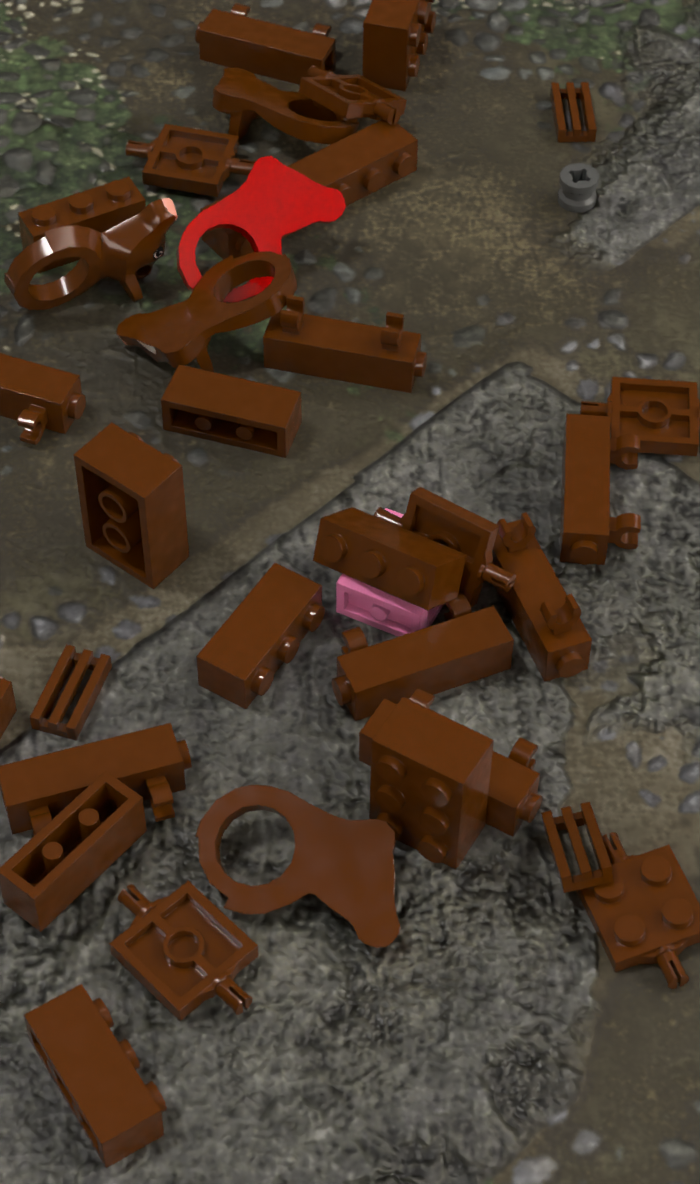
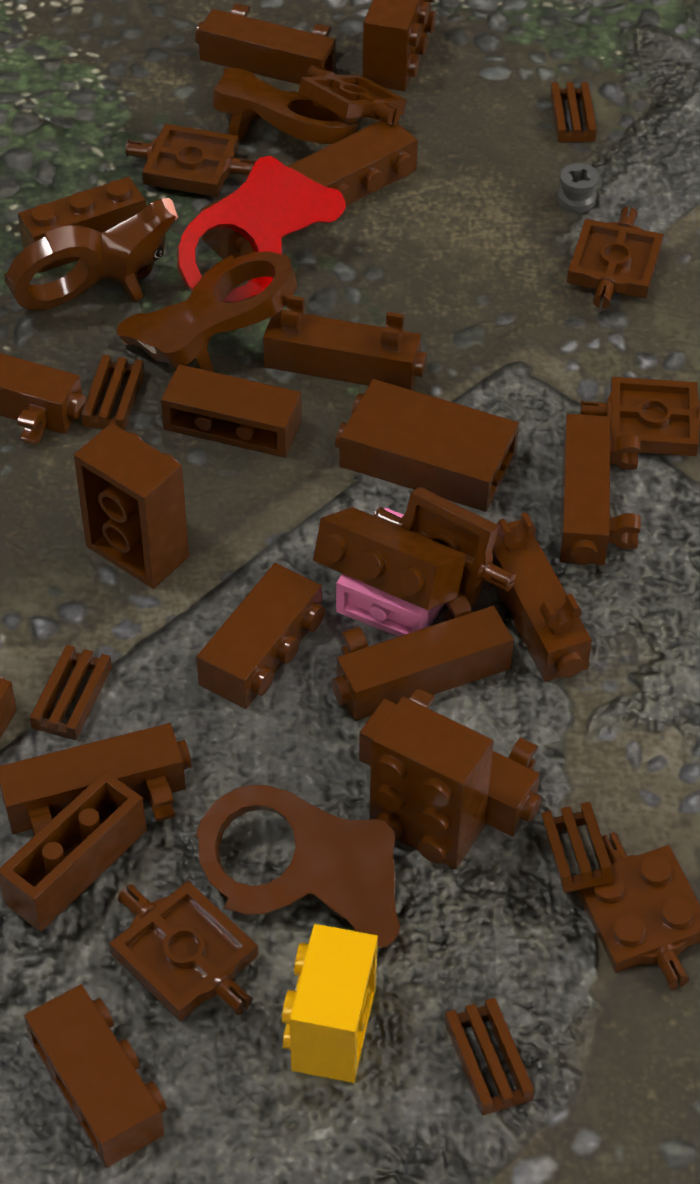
none -> reddish brown tile [81,355,145,430]
none -> yellow brick [282,924,378,1083]
none -> reddish brown brick [335,379,519,512]
none -> reddish brown tile [444,997,534,1116]
none -> reddish brown plate [567,206,664,309]

